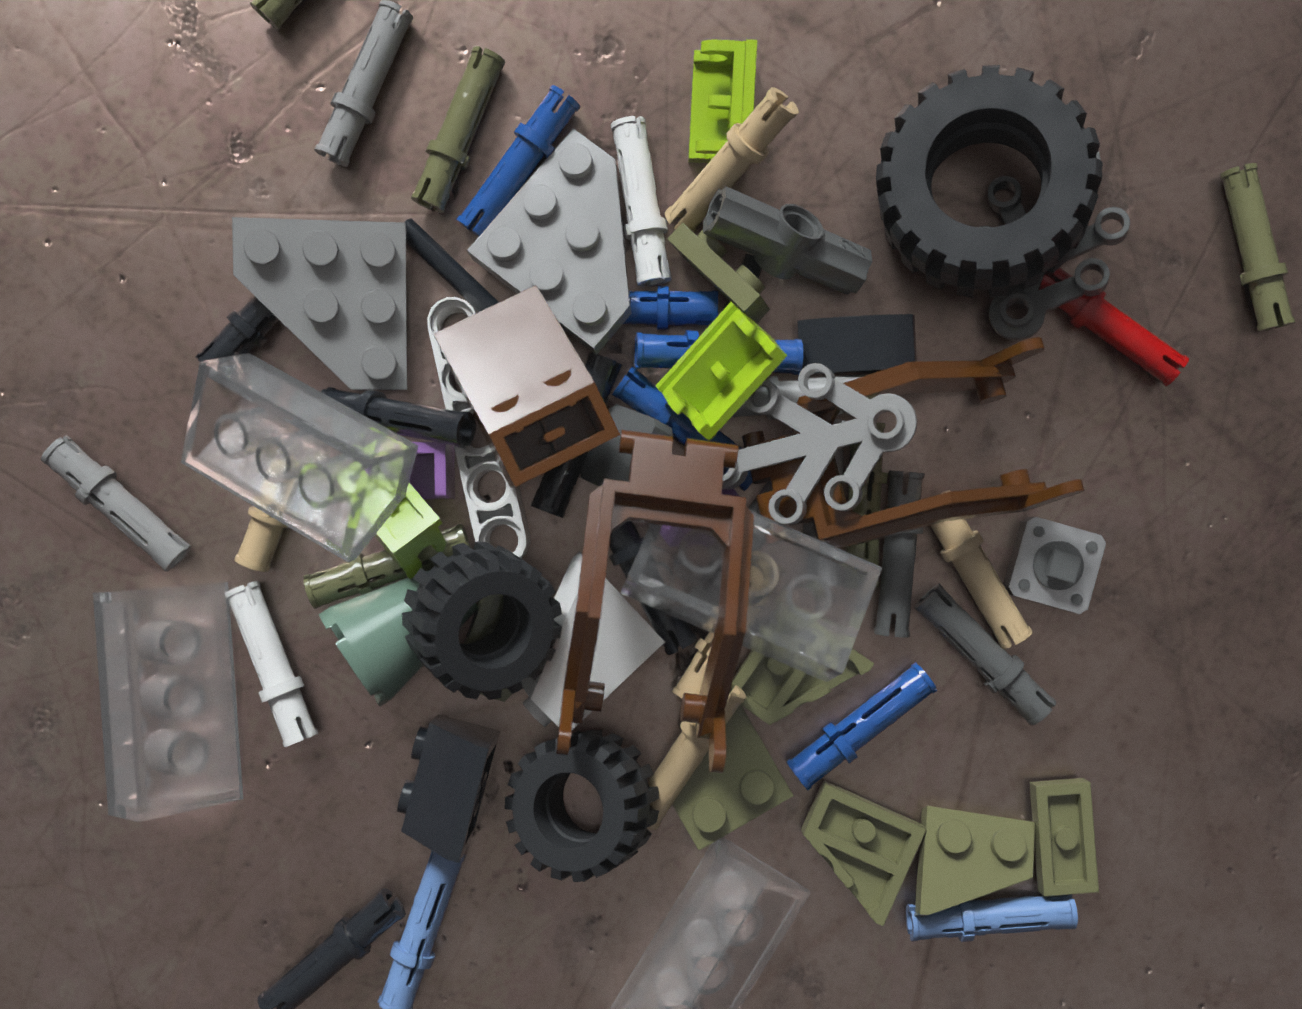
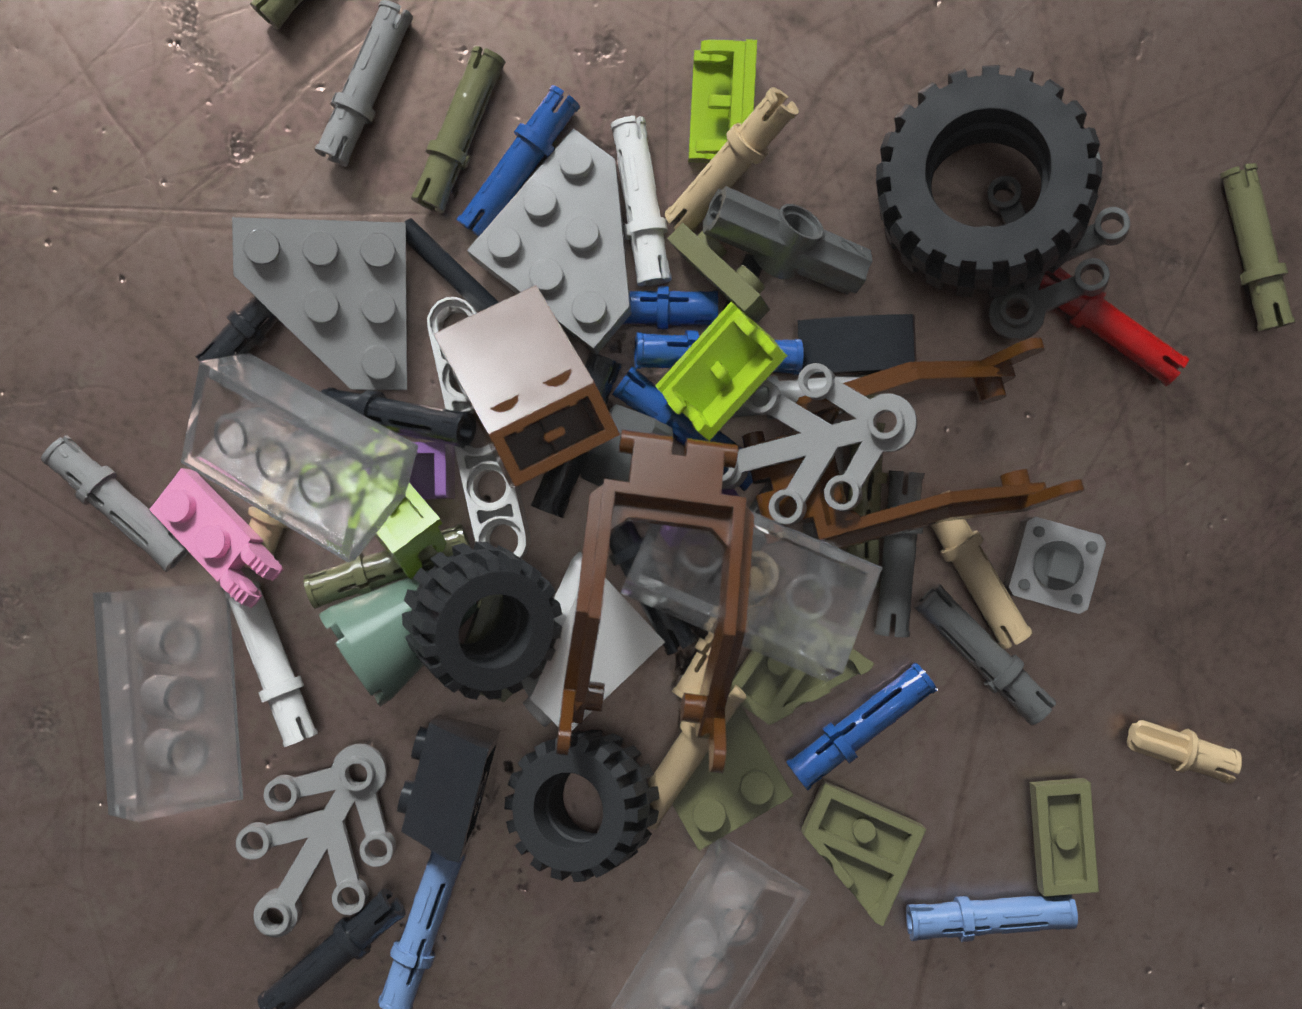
olive wing [914,806,1035,917] -> none
none -> bright pink hinge [150,468,284,608]
none -> light grey plant [236,744,396,938]
none -> tan axle [1127,720,1242,784]

